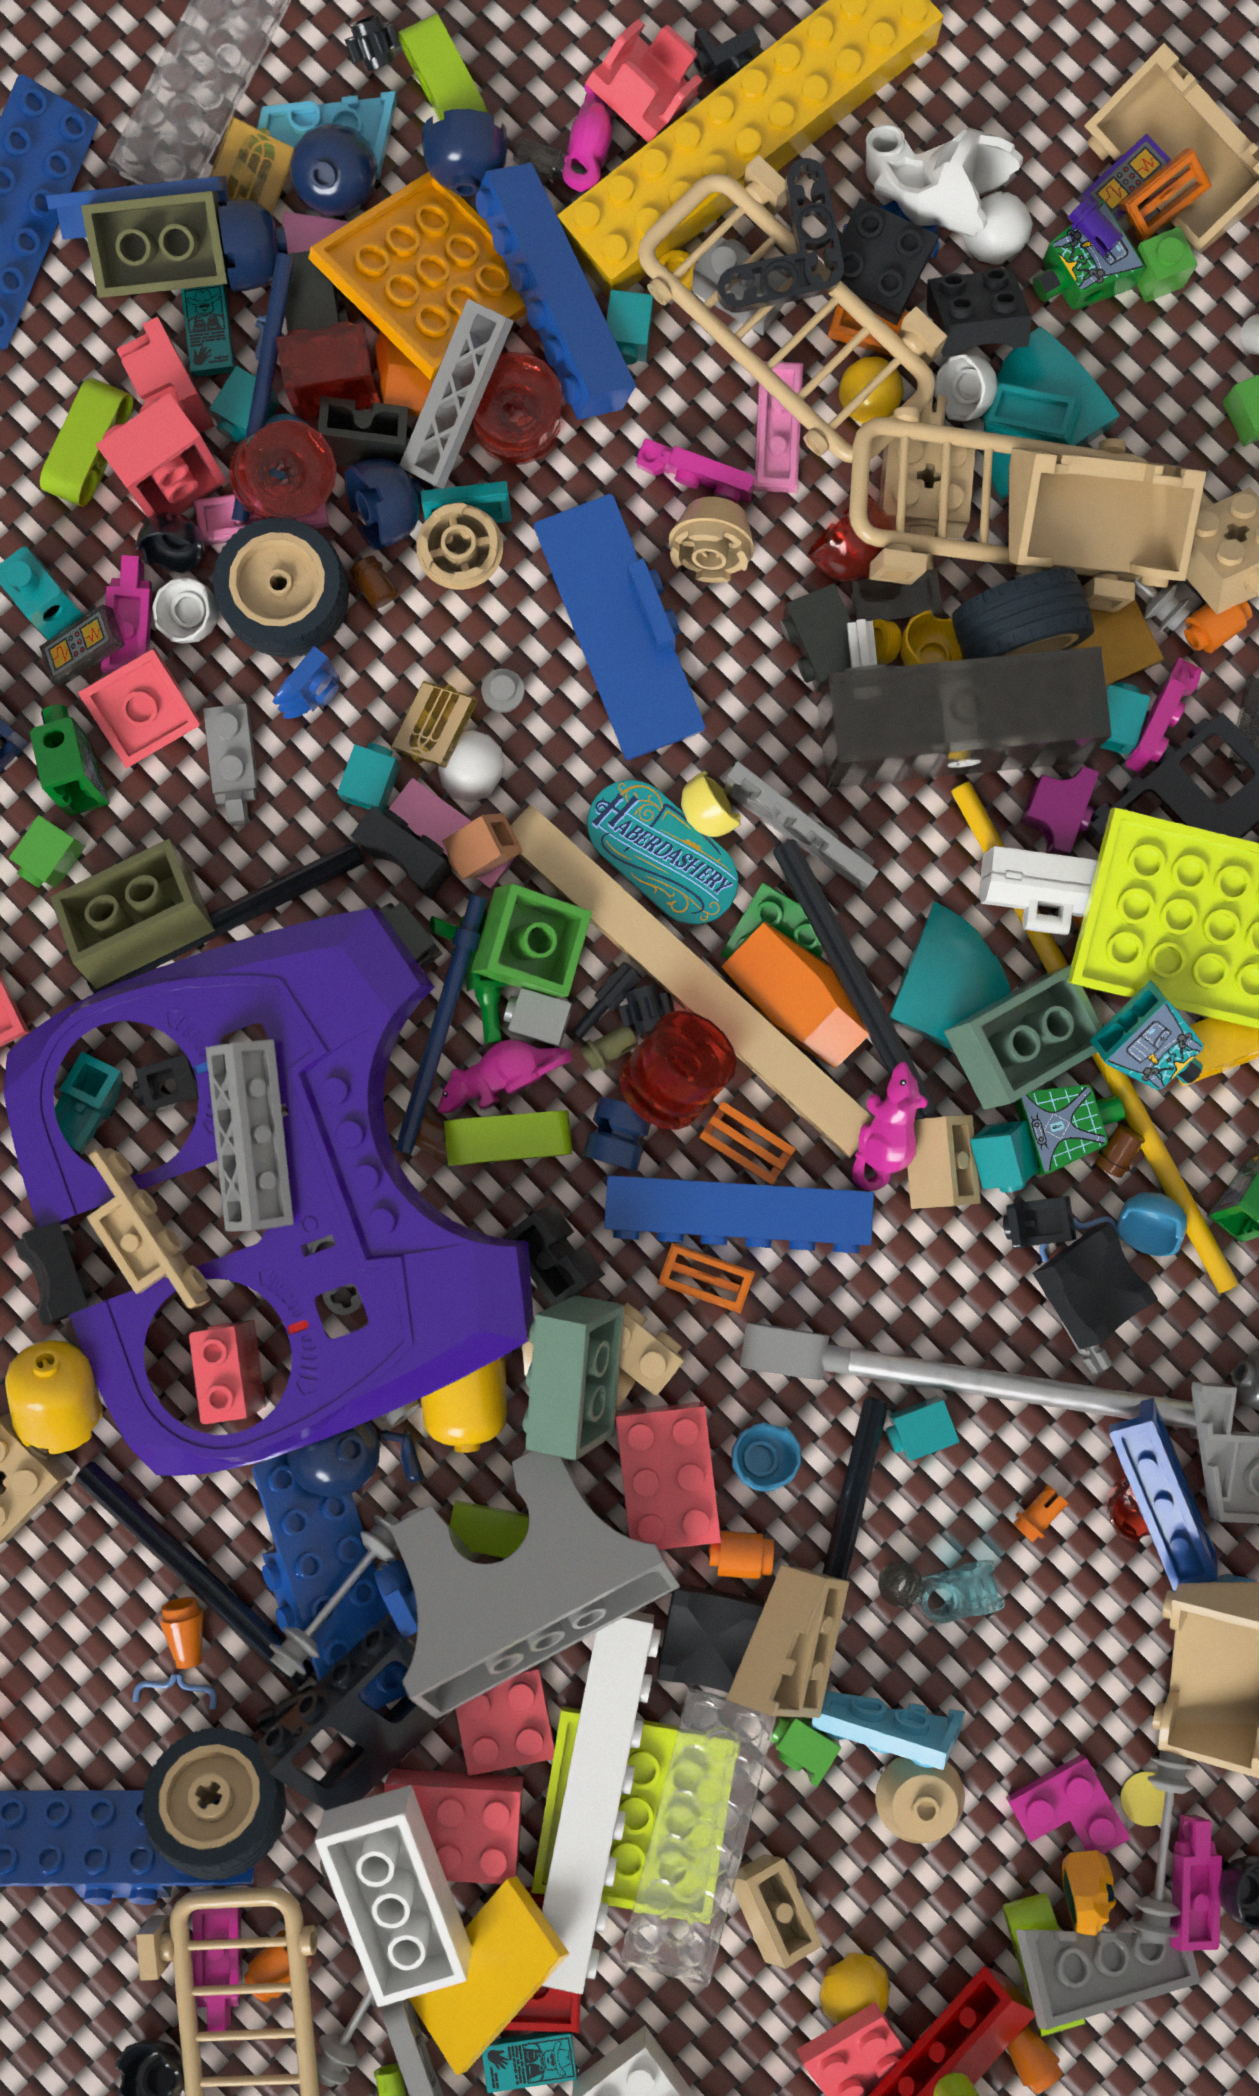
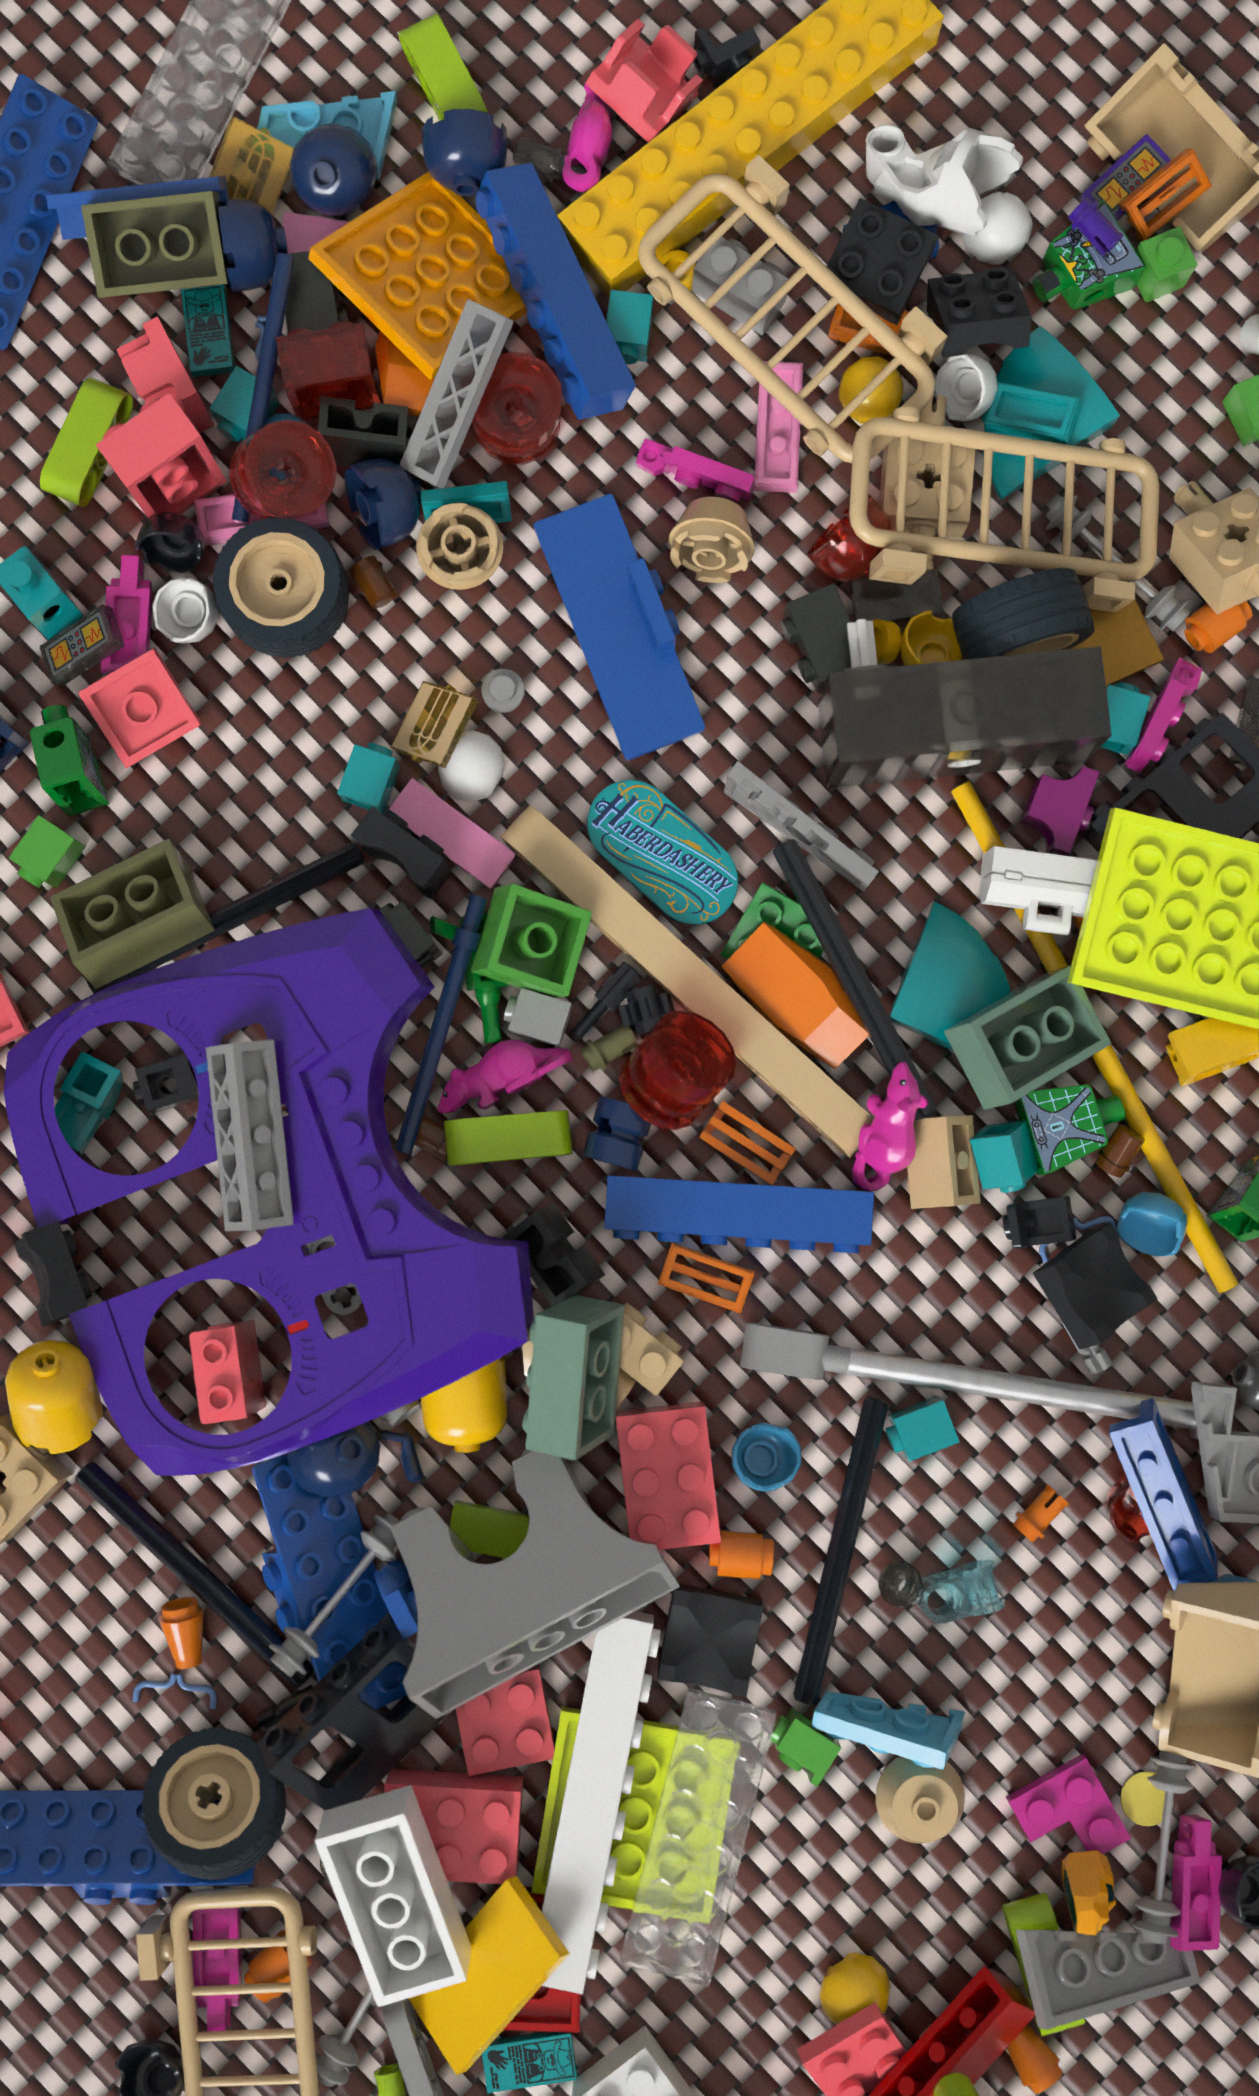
tan bracket [86,1148,210,1309] -> none
light grey hinge [203,703,259,827] -> none
blue plate [272,646,340,719] -> none
black gear [345,14,400,71] -> none
nougat brick [442,813,523,880] -> none
light yellow hair [681,771,741,837] -> none
black beam [717,158,844,313] -> none
tan wedge [726,1565,849,1718] -> none
tan brick [727,1854,823,1969] -> none
tan windscreen [1008,448,1206,588] -> none
torso [1089,980,1204,1090] -> none

